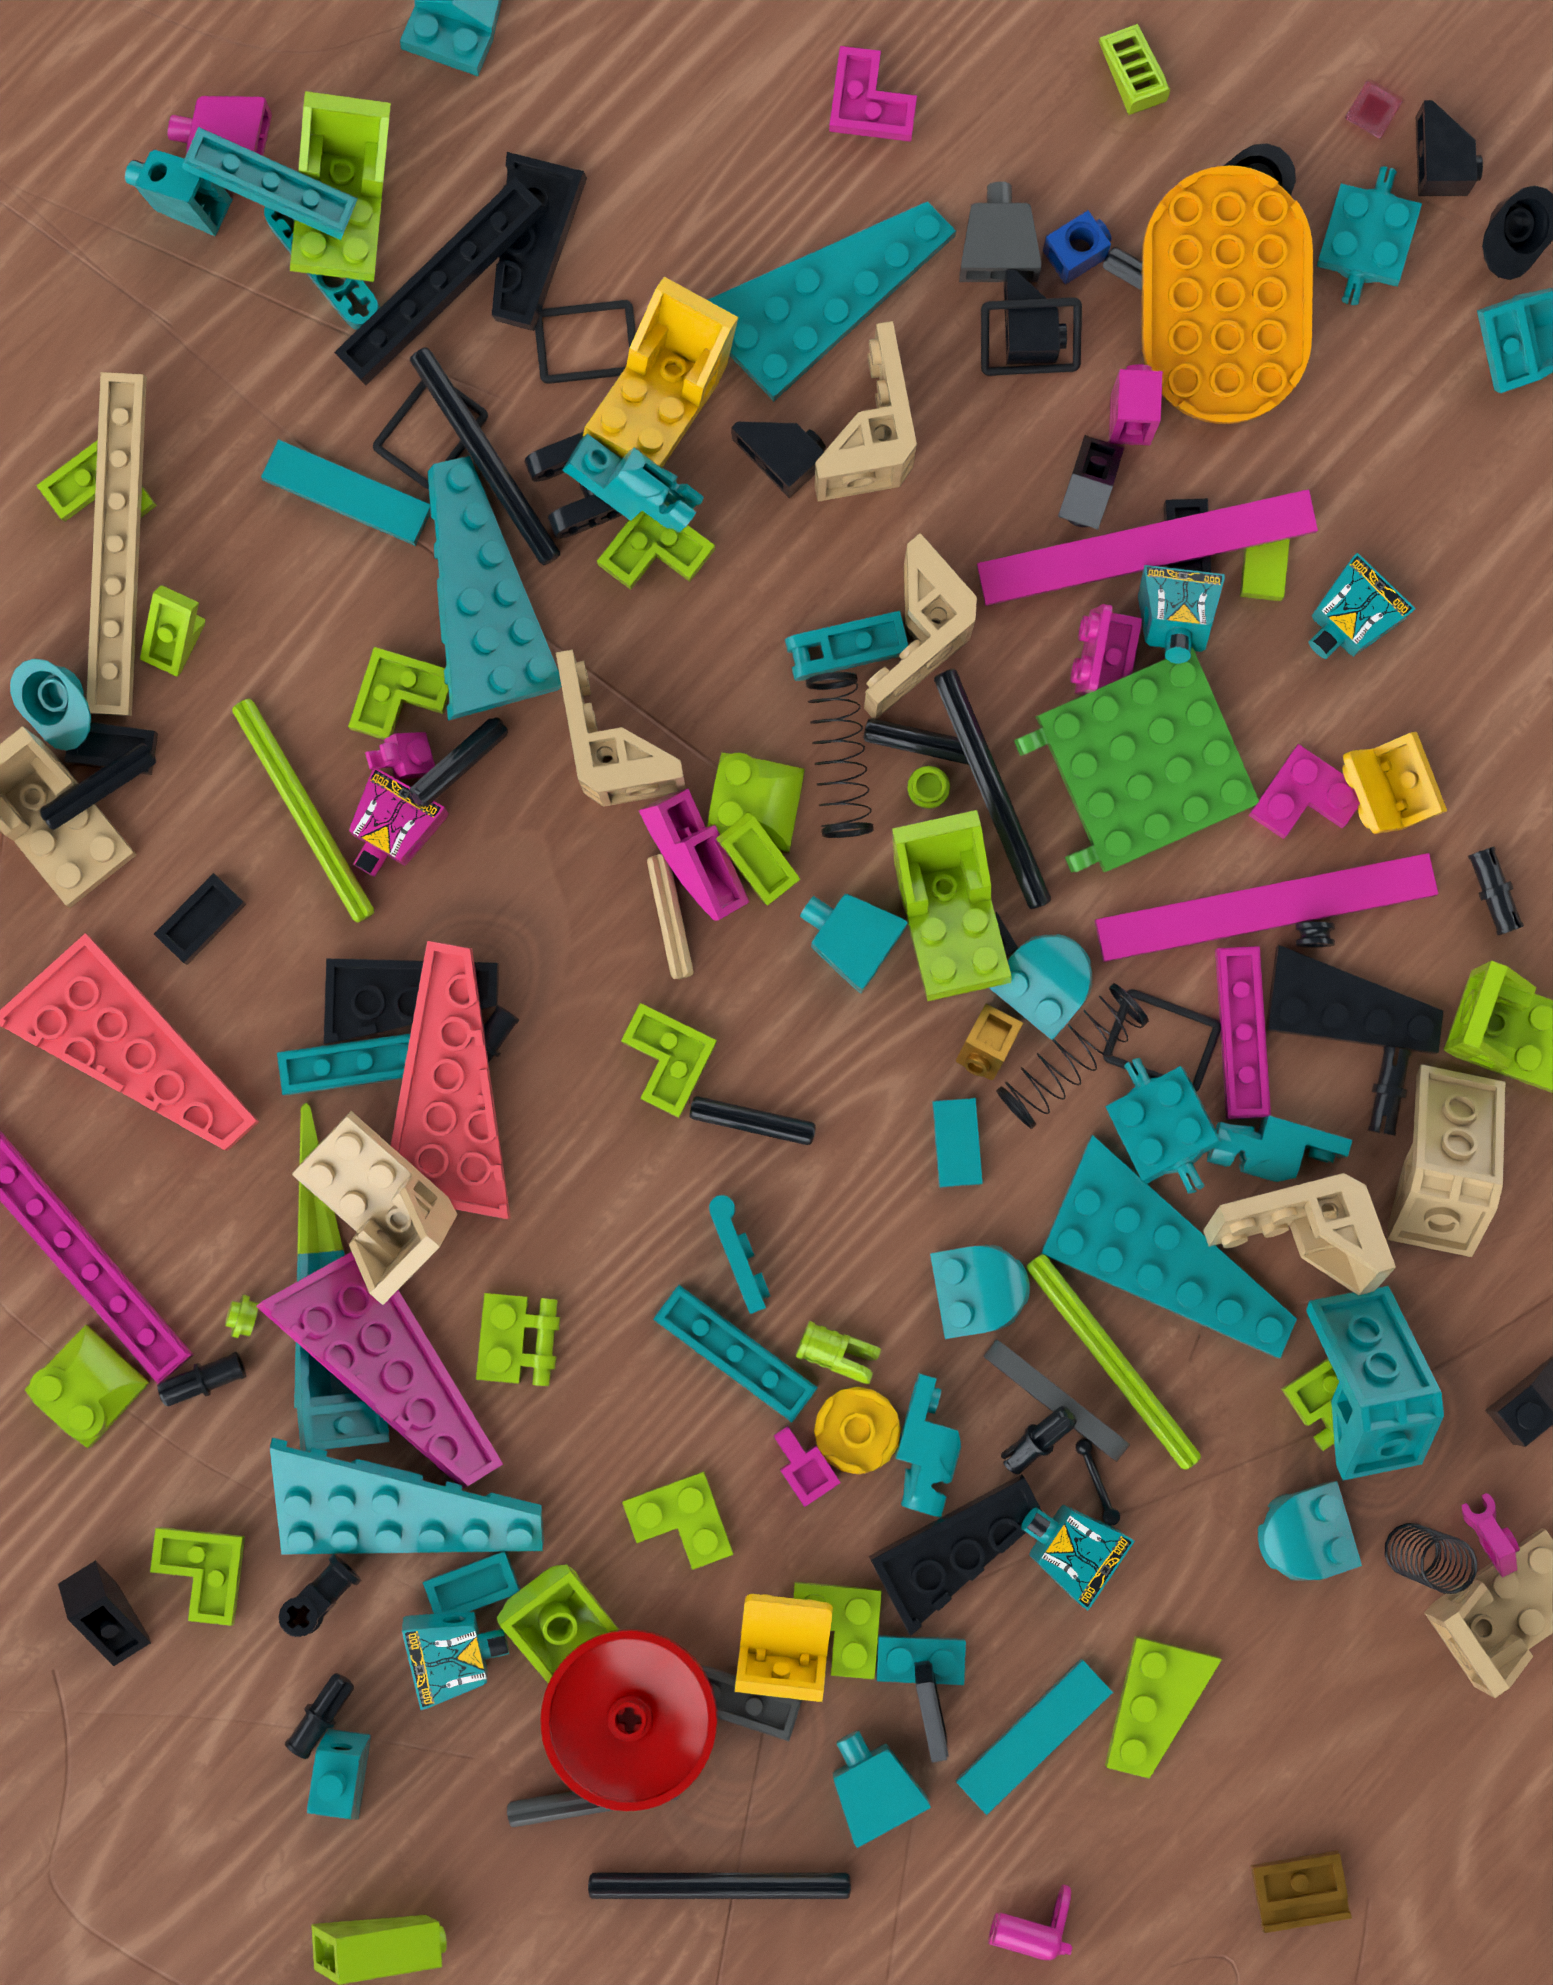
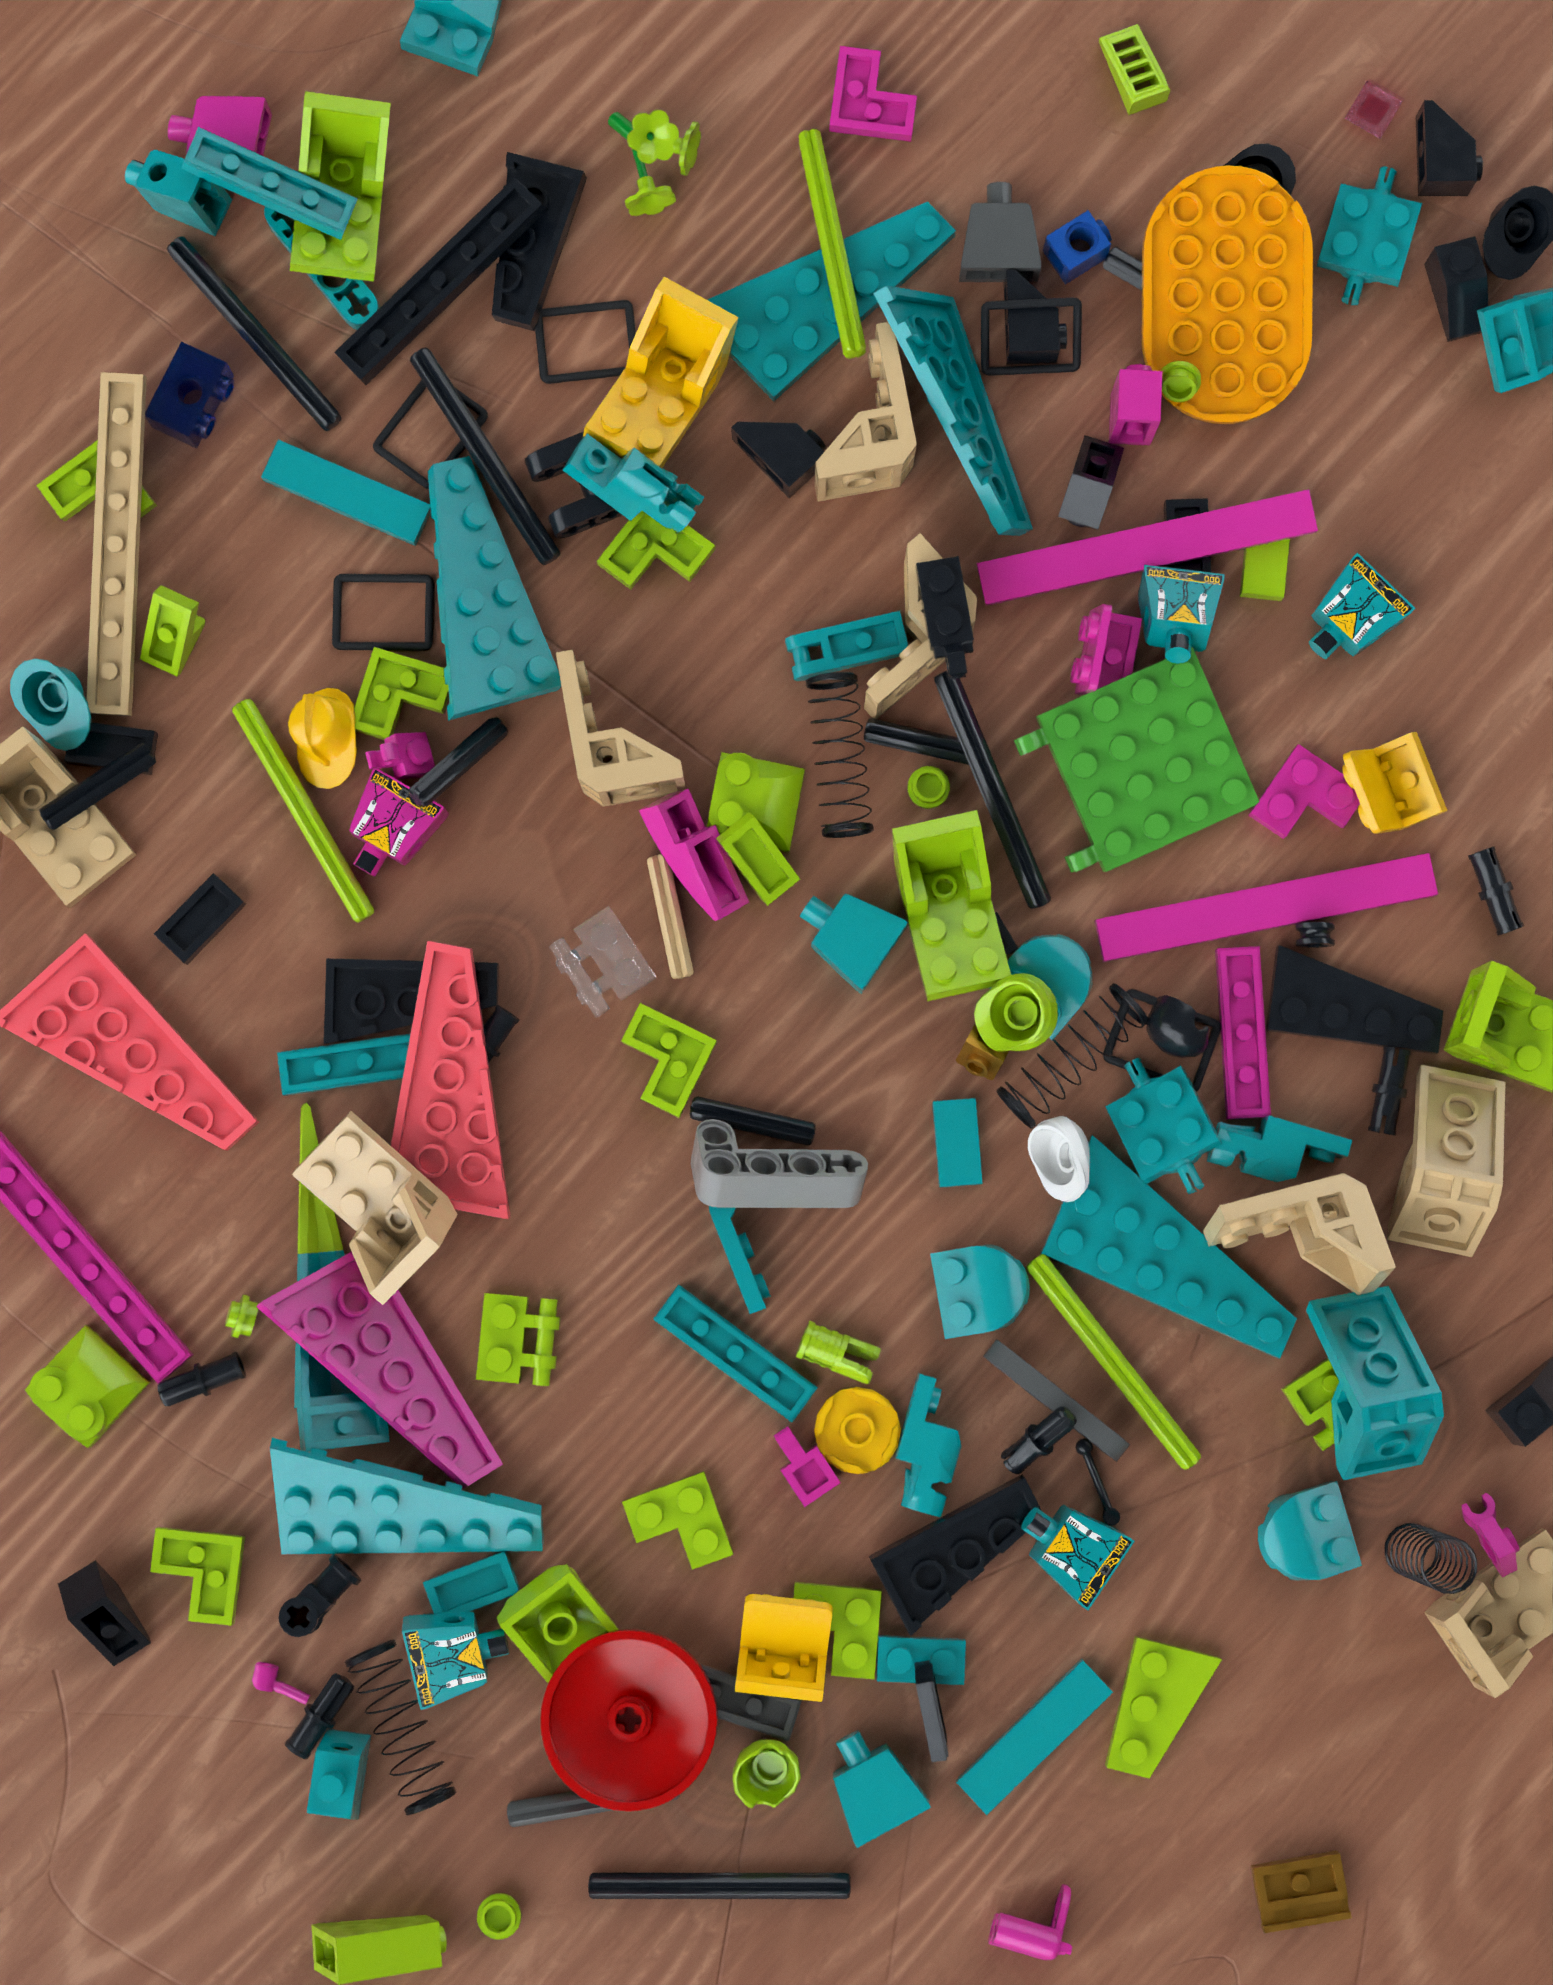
none -> clear blue brick [145,341,235,448]
none -> black axle [167,236,342,431]
none -> dark pink hand [252,1662,310,1705]
none -> yellow piece [288,688,357,789]
none -> black piece [332,574,434,651]
none -> black piece [344,1639,457,1815]
none -> lime plate [477,1893,521,1940]
none -> clear plate [549,906,656,1018]
none -> lime plant [608,109,701,216]
none -> light grey beam [690,1119,868,1208]
none -> lime hair [732,1739,801,1808]
none -> lime axle [799,129,866,359]
none -> teal wing [873,285,1033,536]
none -> black hinge [915,556,974,680]
none -> lime hat [974,973,1058,1051]
none -> white hat [1028,1116,1090,1202]
none -> black hair [1146,995,1209,1058]
none -> lime plate [1161,361,1201,402]
none -> black slope [1424,236,1488,342]

